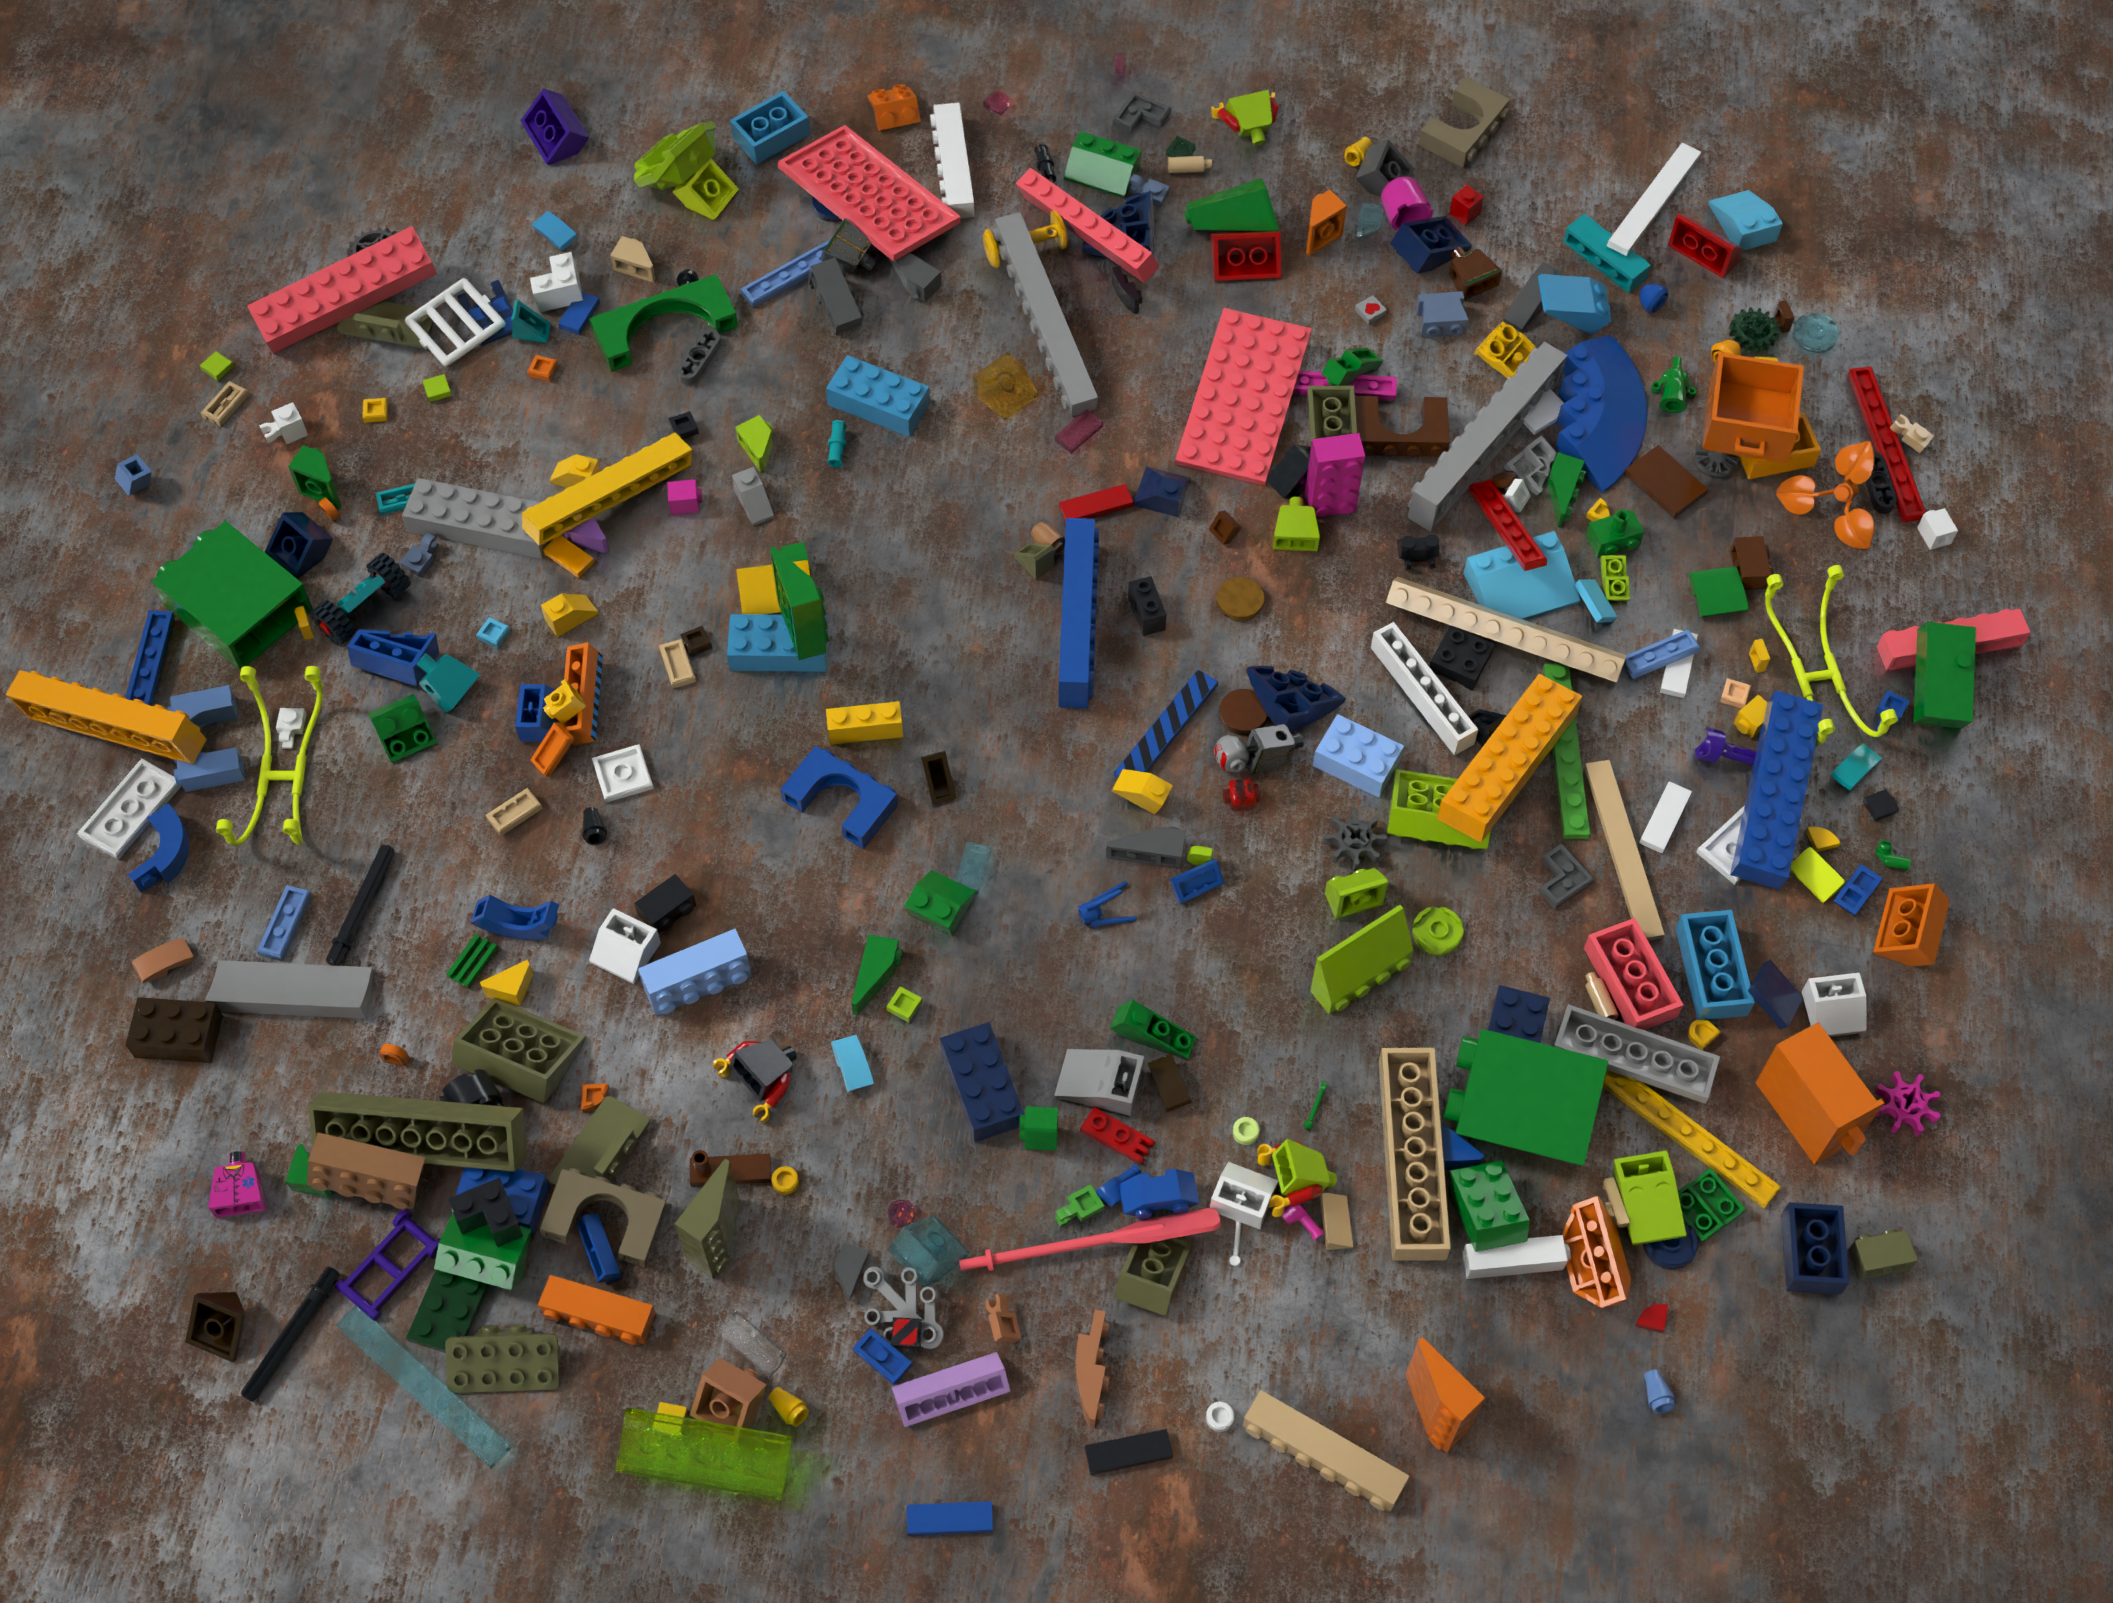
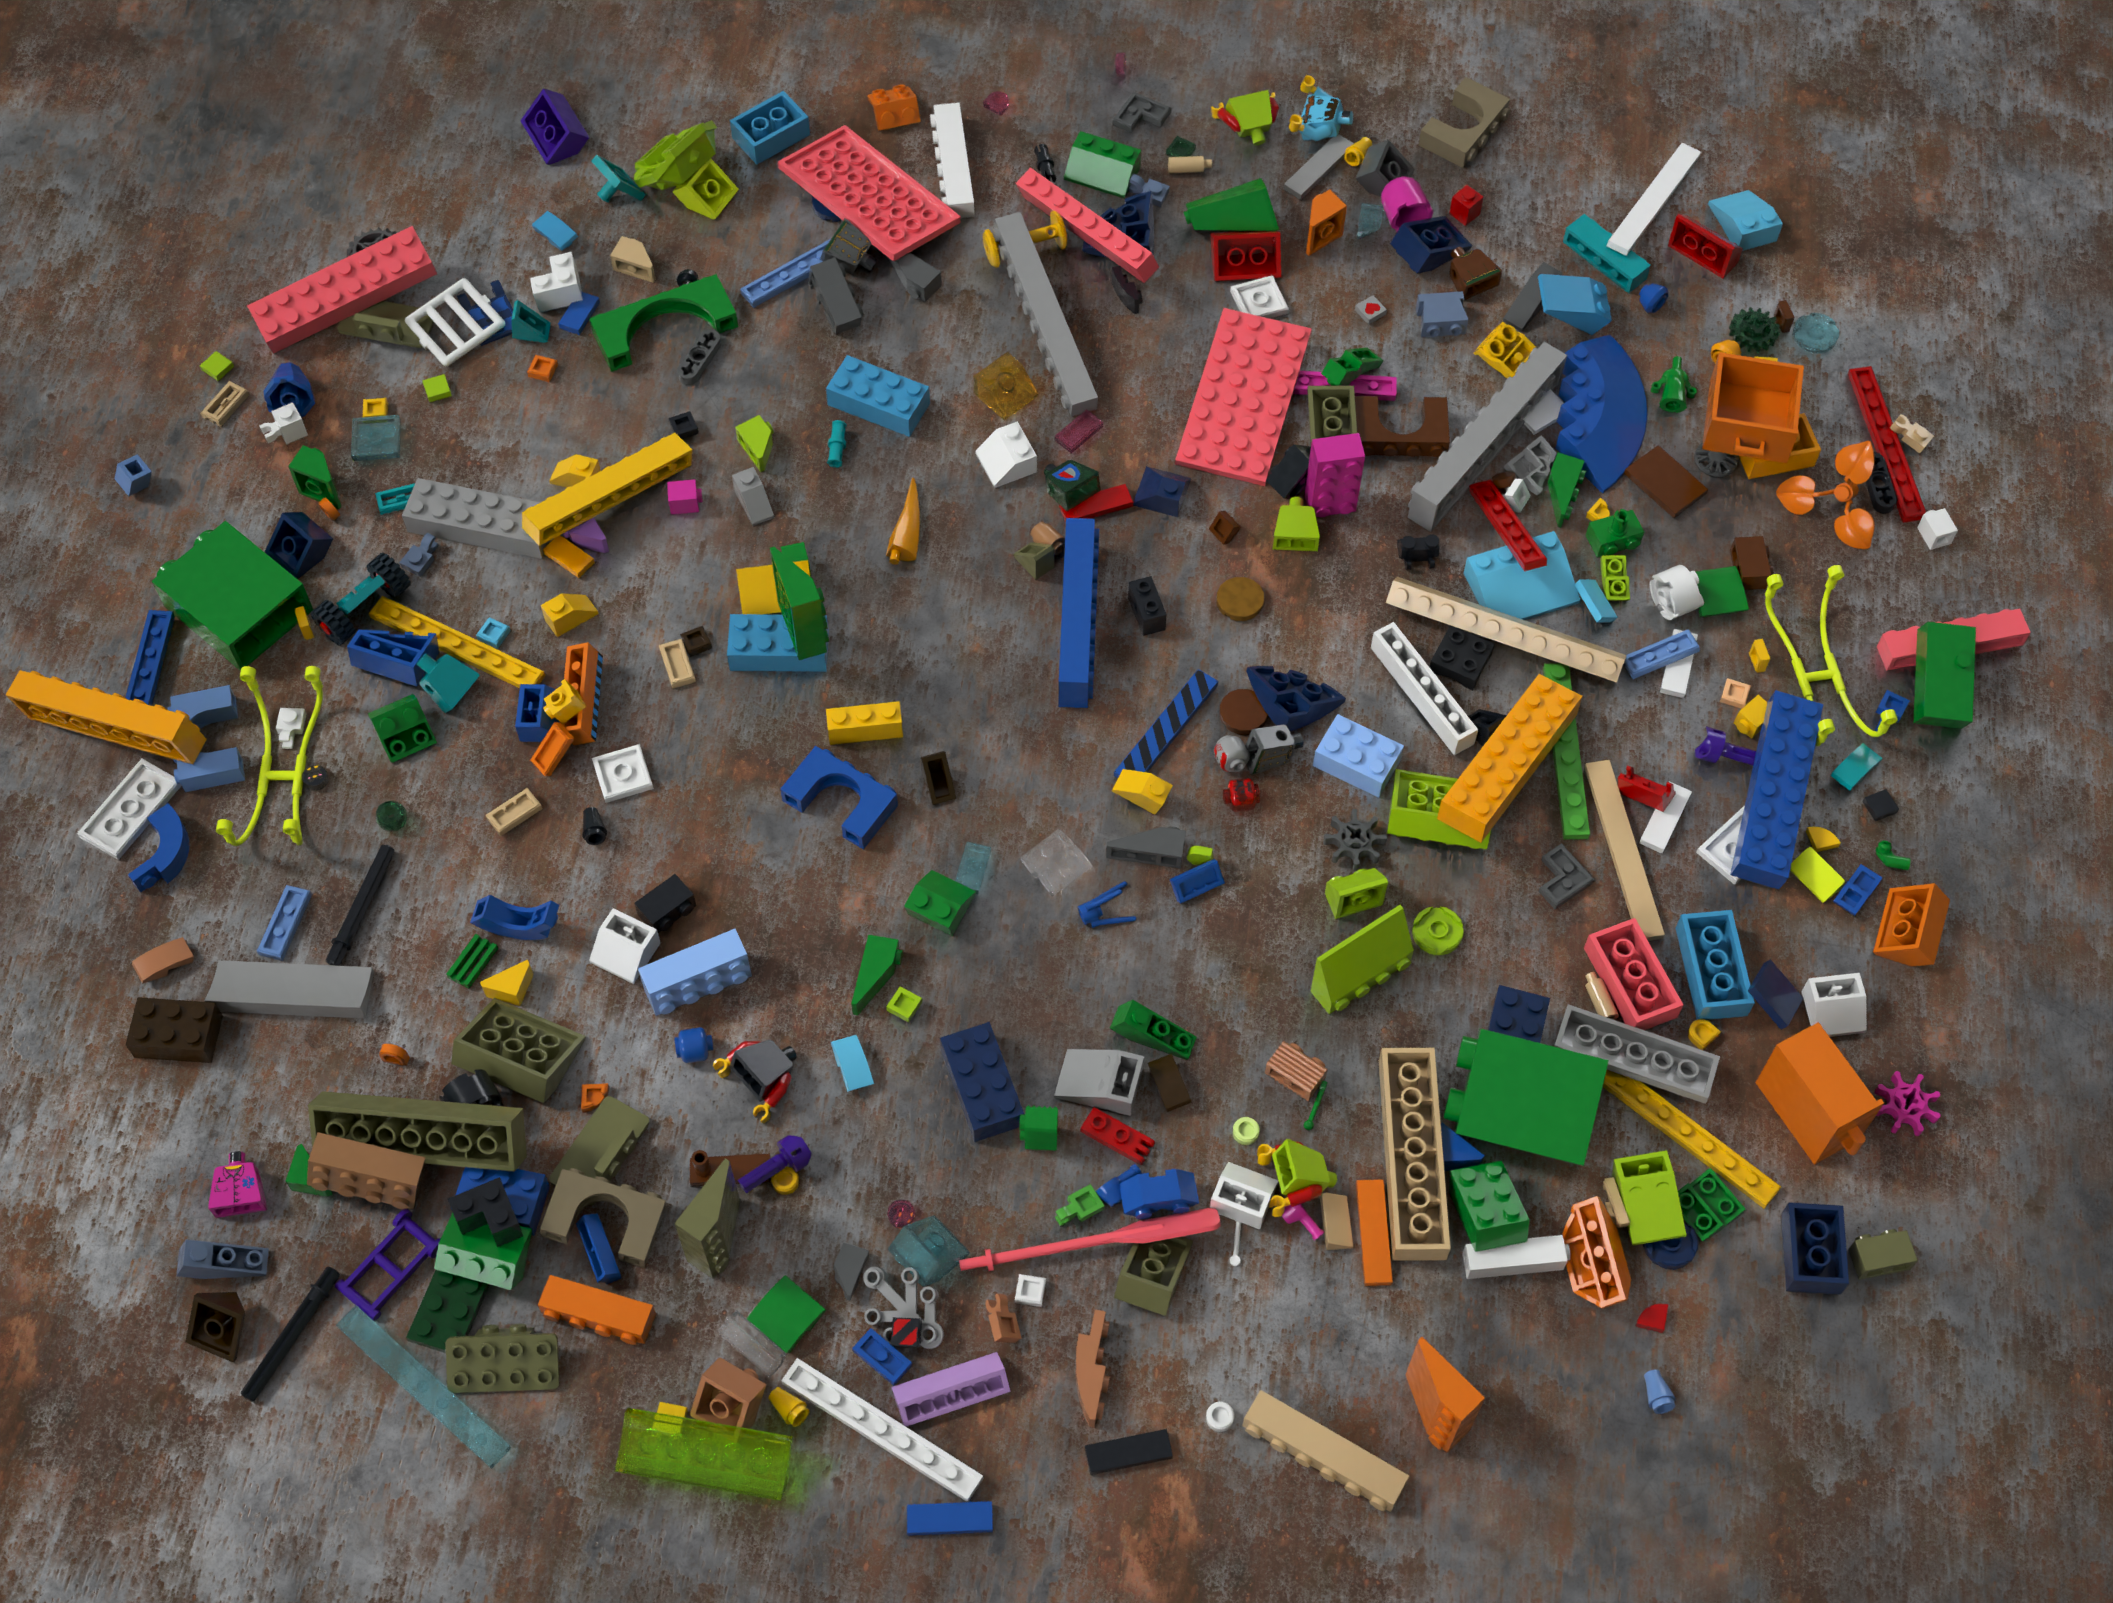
none -> sand blue slope [176,1239,269,1279]
none -> blue cone [264,362,315,417]
none -> clear smoke tile [302,765,329,791]
none -> clear light blue plate [351,415,401,461]
none -> yellow tile [369,596,545,688]
none -> clear green piece [375,800,407,832]
none -> teal tile [591,154,646,203]
none -> blue head [674,1027,714,1063]
none -> dark purple piece [737,1135,812,1193]
none -> green slope [746,1275,827,1353]
none -> white plate [781,1358,983,1502]
none -> light orange piece [886,478,920,565]
none -> white slope [976,421,1037,488]
none -> white tile [1015,1274,1046,1307]
none -> clear slope [1020,829,1093,896]
none -> clear green torso [1044,460,1101,511]
none -> white tile [1230,275,1289,319]
none -> nougat brick [1265,1041,1328,1101]
none -> light grey tile [1283,134,1354,200]
none -> medium azure torso [1289,75,1353,141]
none -> orange tile [1356,1179,1392,1286]
none -> red hinge [1618,765,1676,812]
none -> white brick [1650,565,1704,620]

